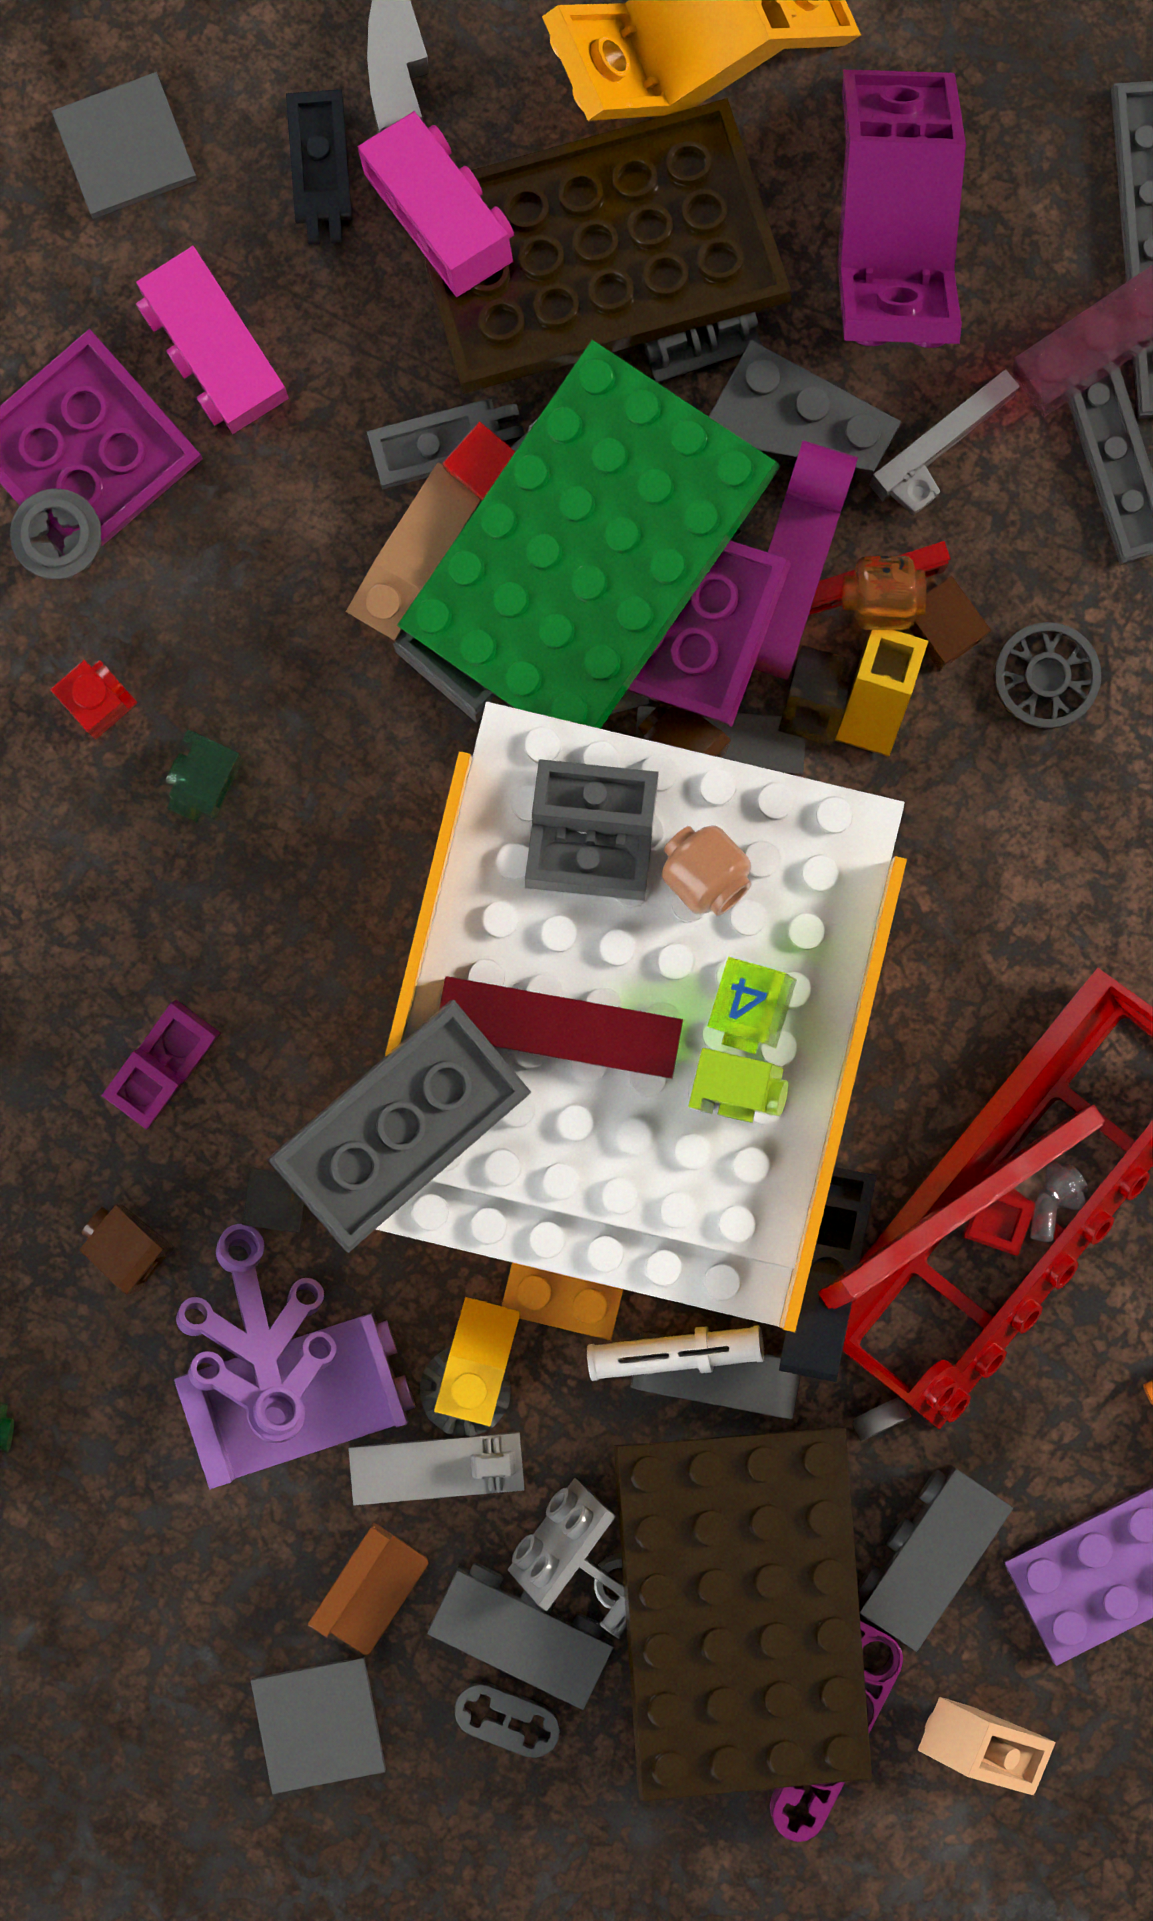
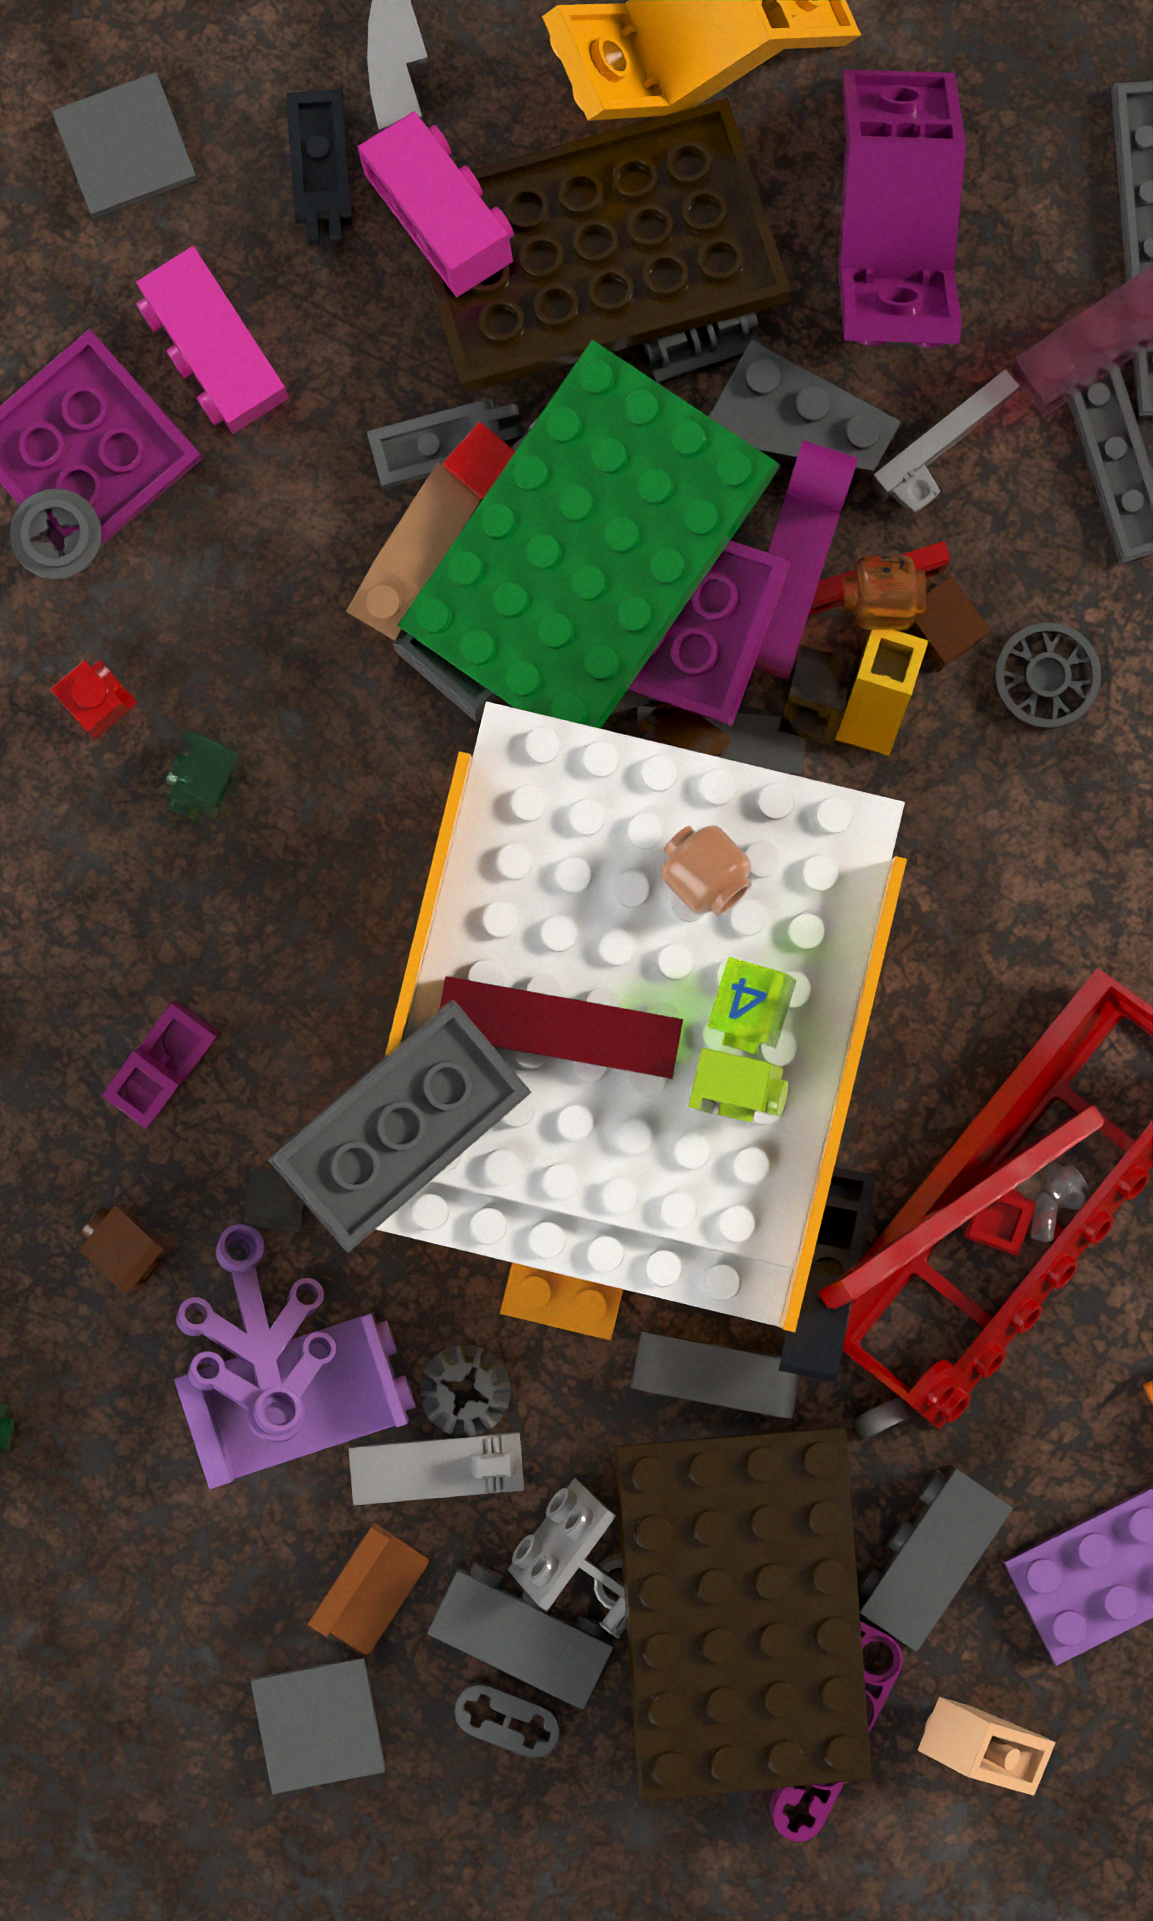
yellow slope [434,1297,521,1427] -> none
dark grey slope [525,759,659,901] -> none
white pin [587,1325,764,1381] -> none

